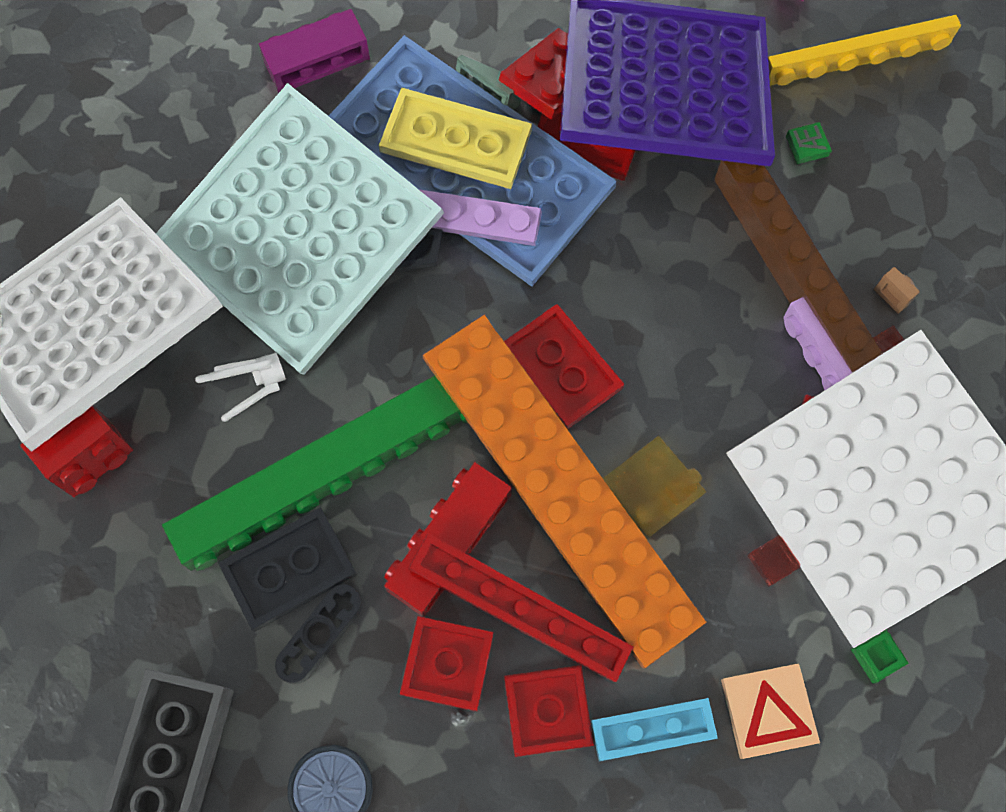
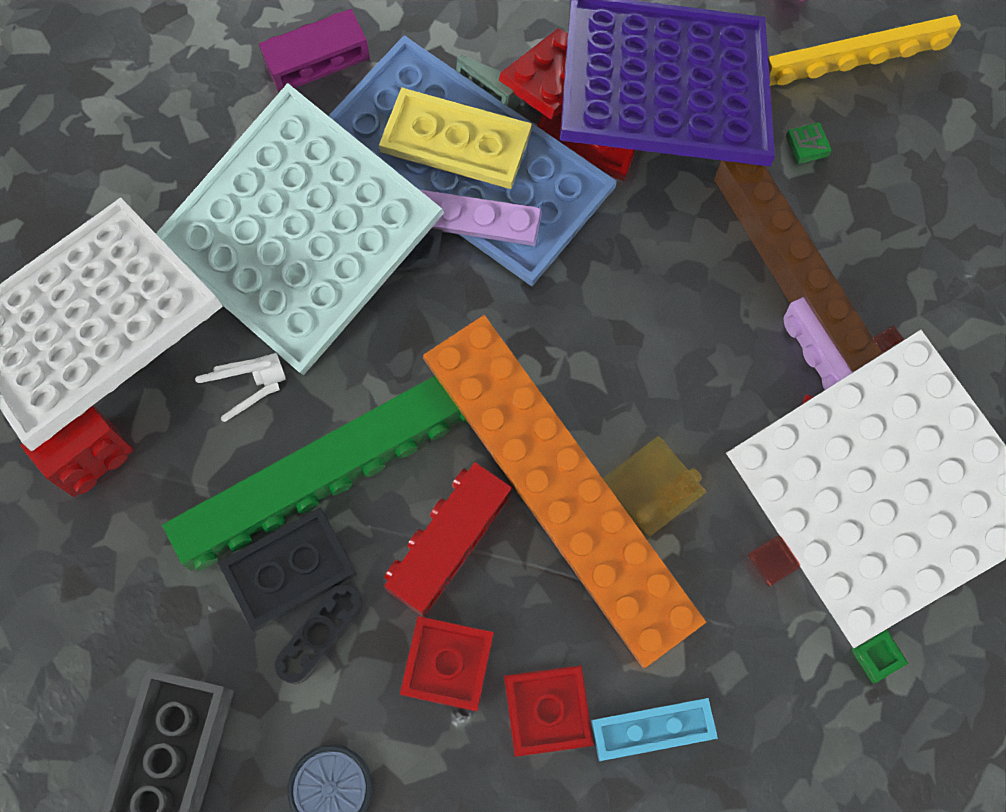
red plate [408,533,633,682] -> none
red plate [504,304,624,430] -> none
light nougat tile [721,663,820,759] -> none
medium nougat plate [873,267,920,314] -> none

